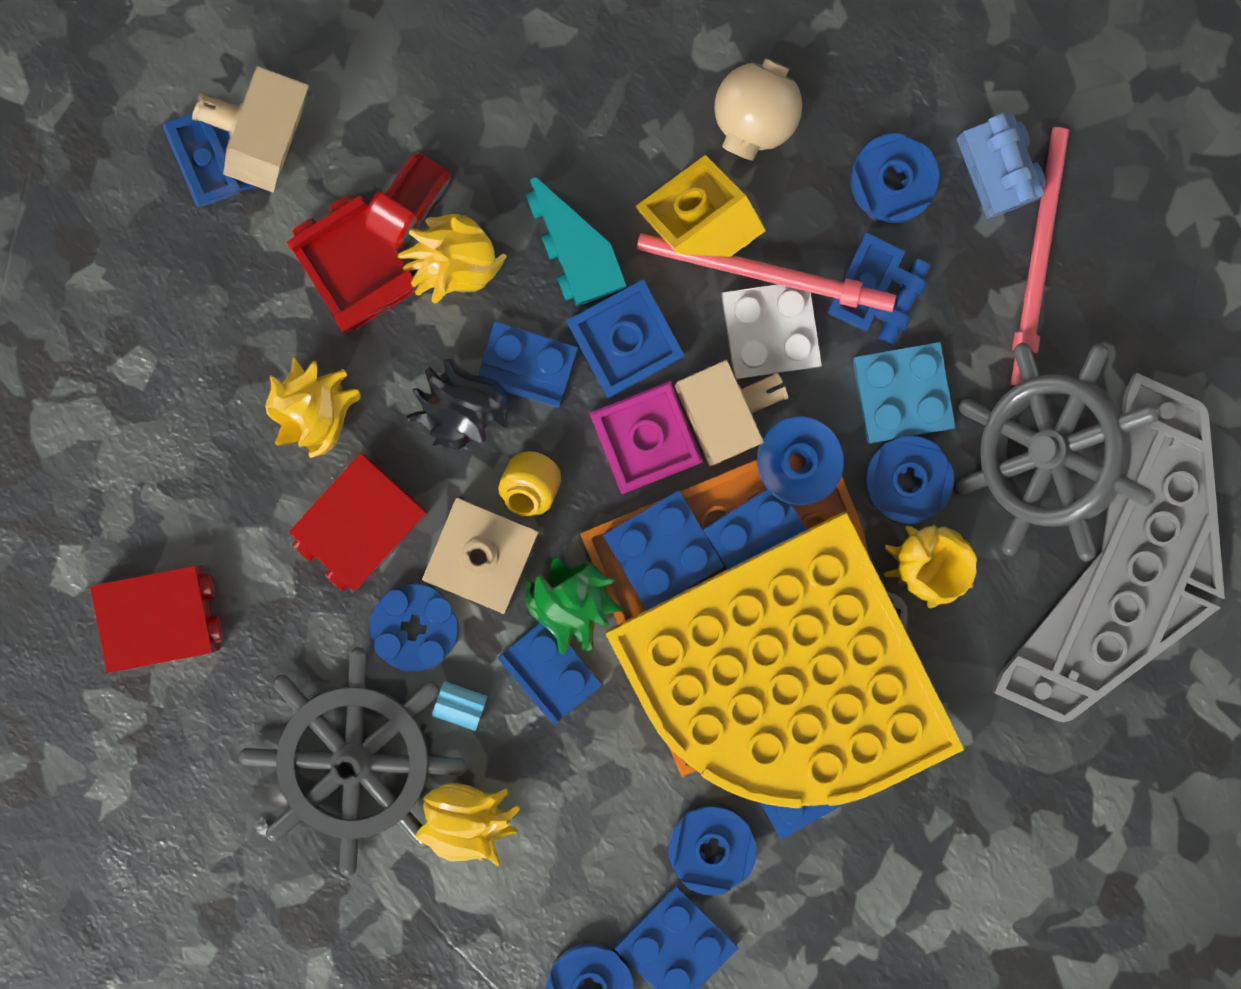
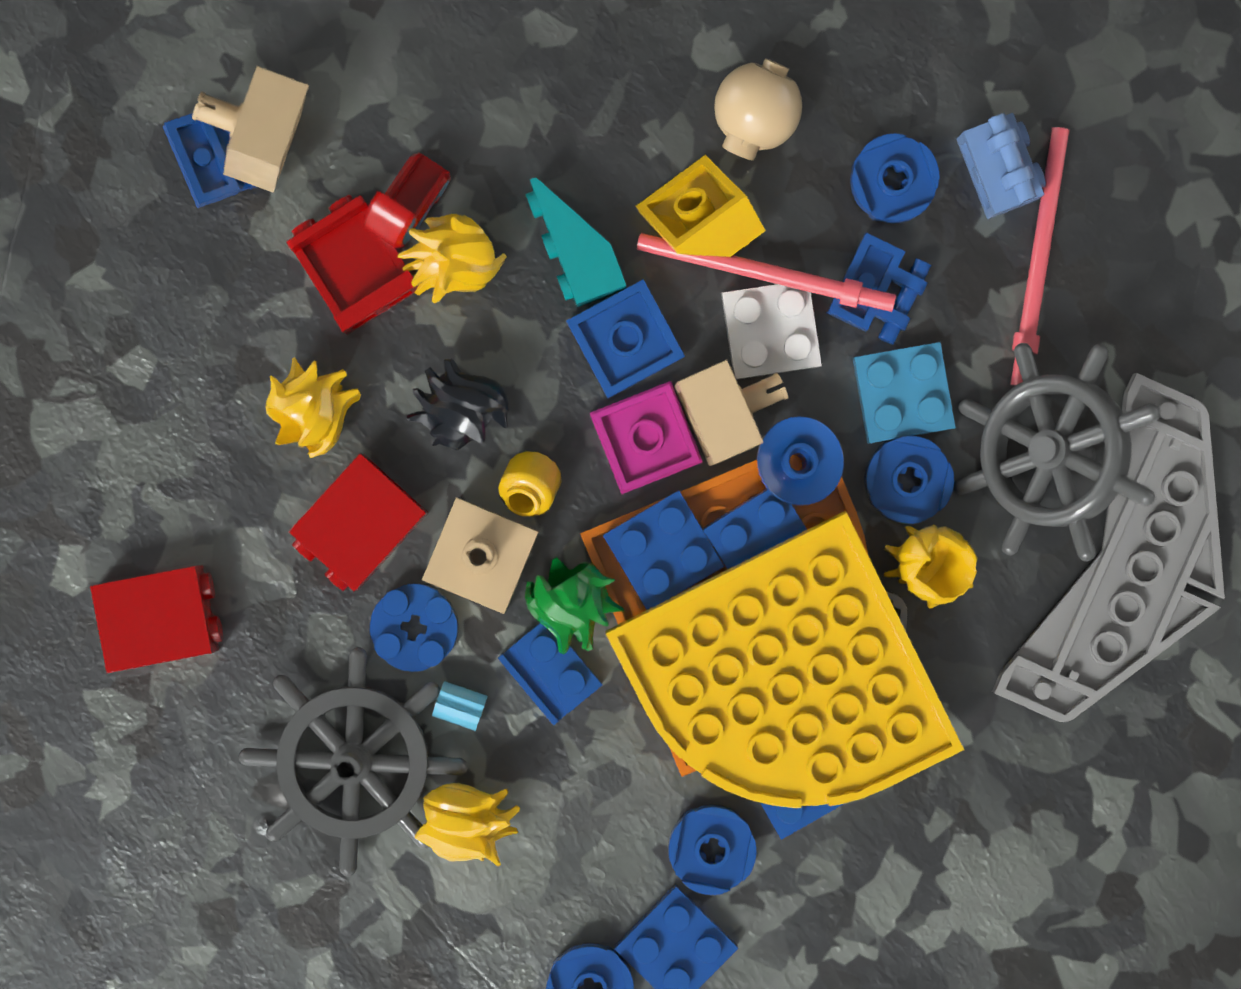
blue plate [477,321,578,408] -> none

